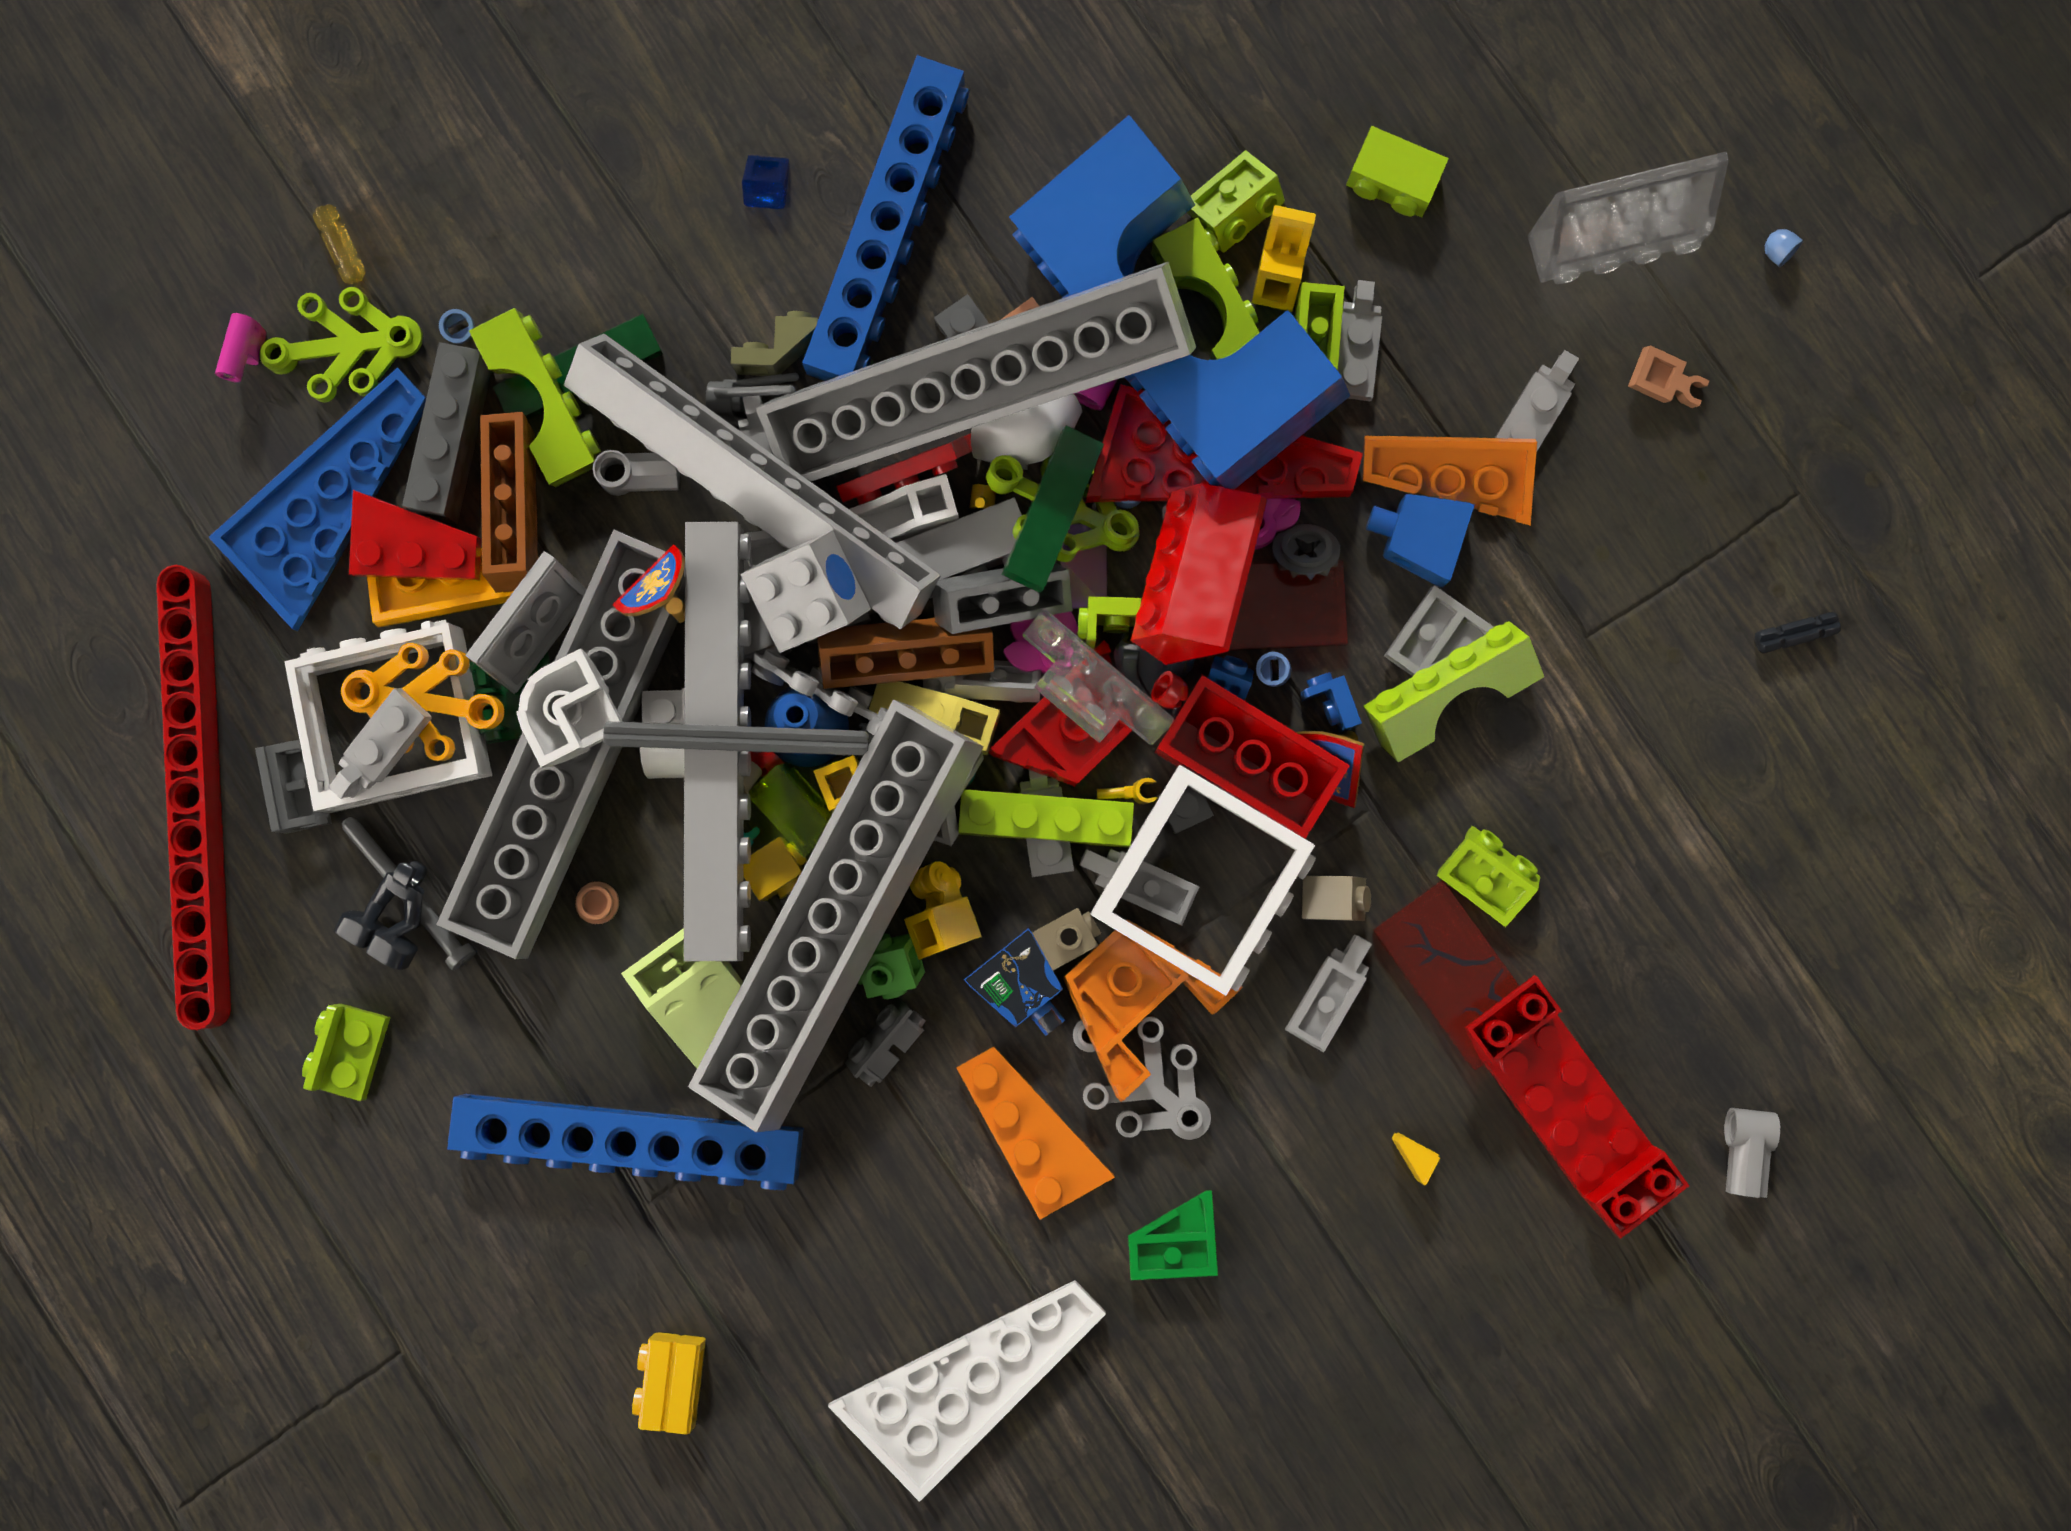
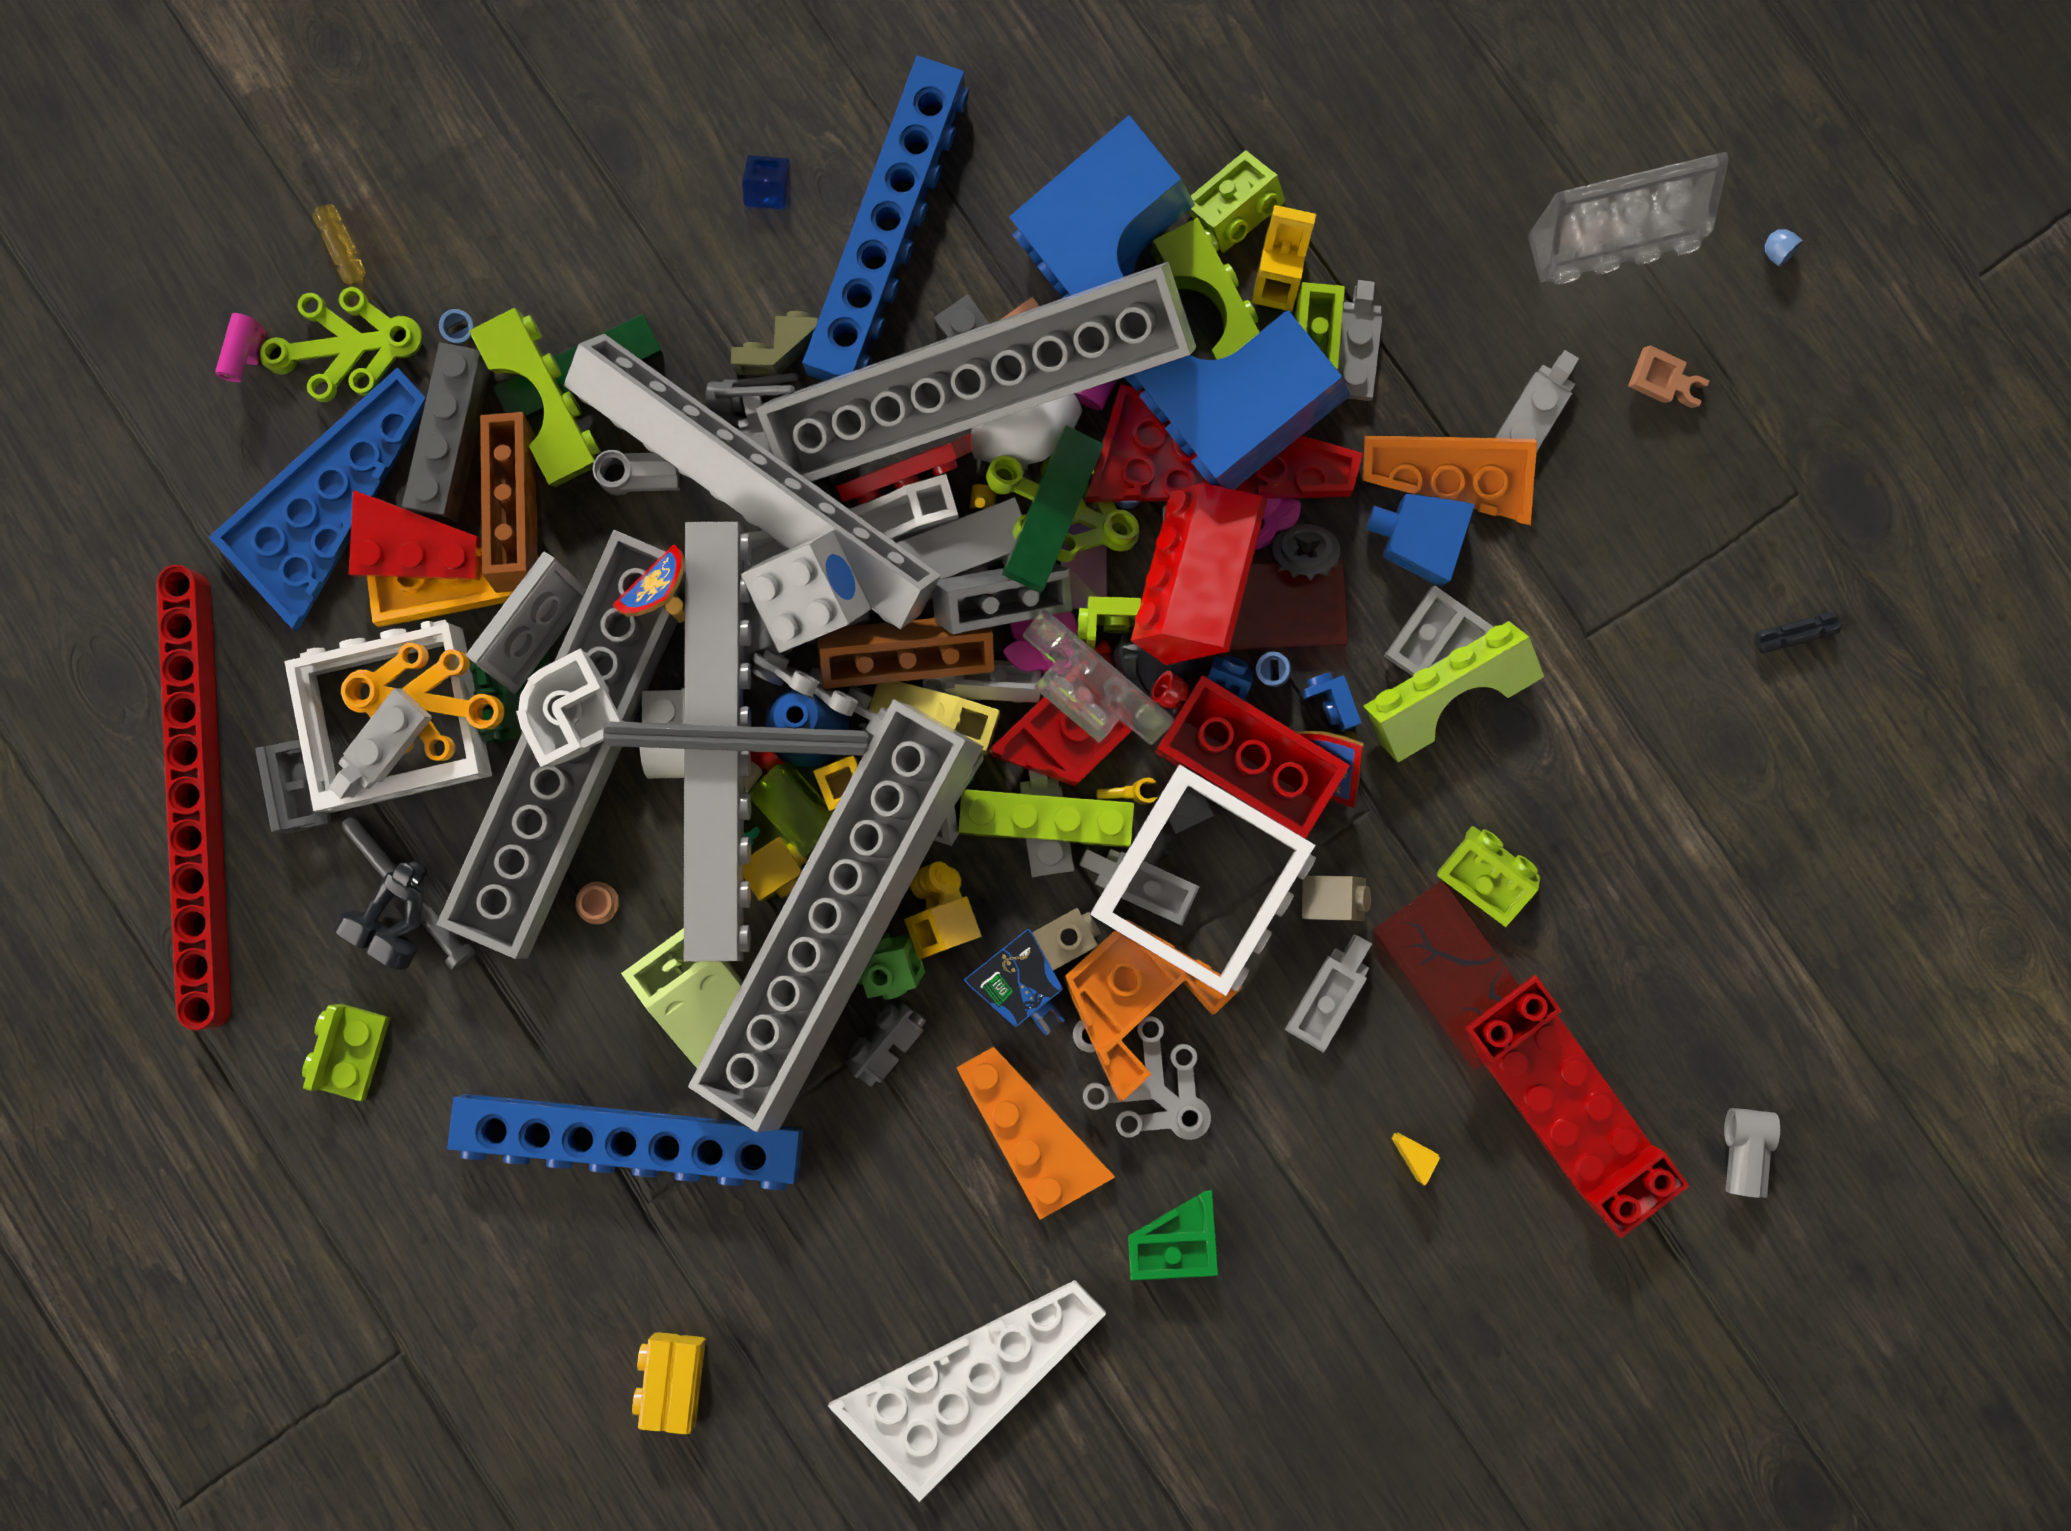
lime brick [1346,126,1449,217] -> none

